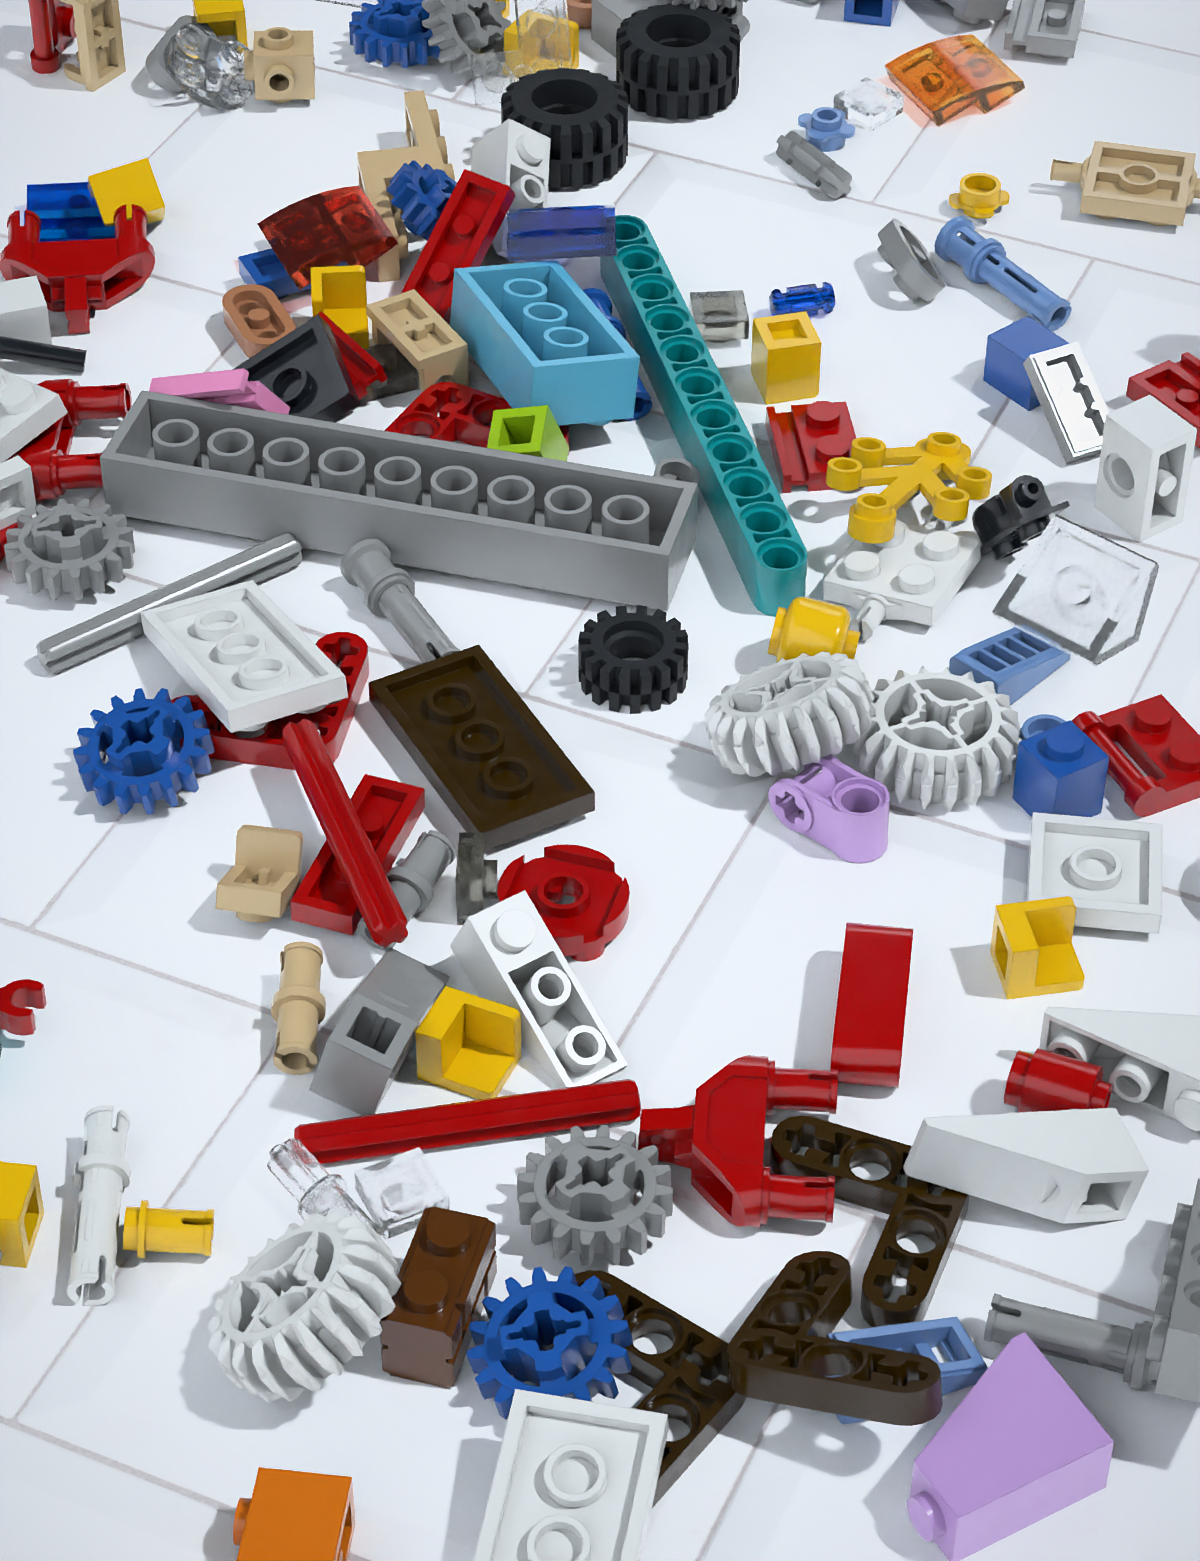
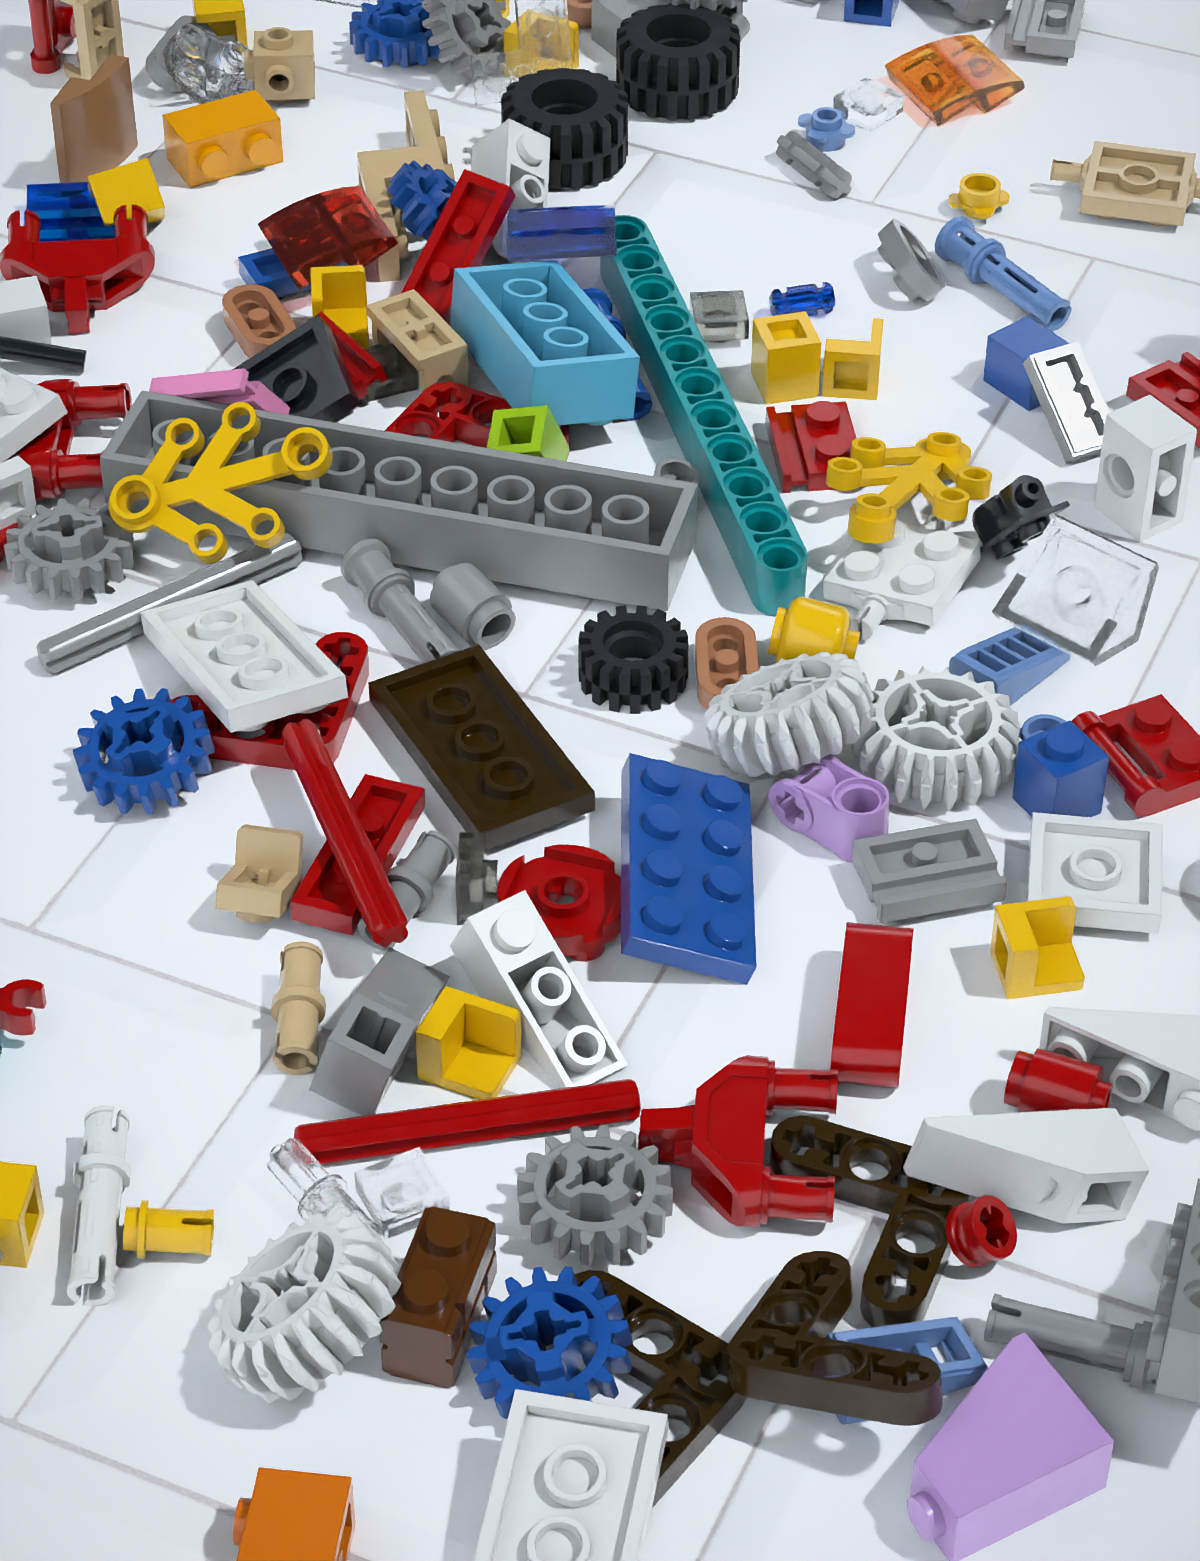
none -> medium nougat slope [50,54,138,194]
none -> yellow plant [108,402,333,564]
none -> light orange brick [162,89,283,188]
none -> light grey brick [430,563,516,649]
none -> blue plate [621,753,757,985]
none -> nougat plate [695,617,759,710]
none -> yellow panel [822,318,884,400]
none -> light grey plate [851,818,1007,923]
none -> red bush [945,1195,1017,1268]

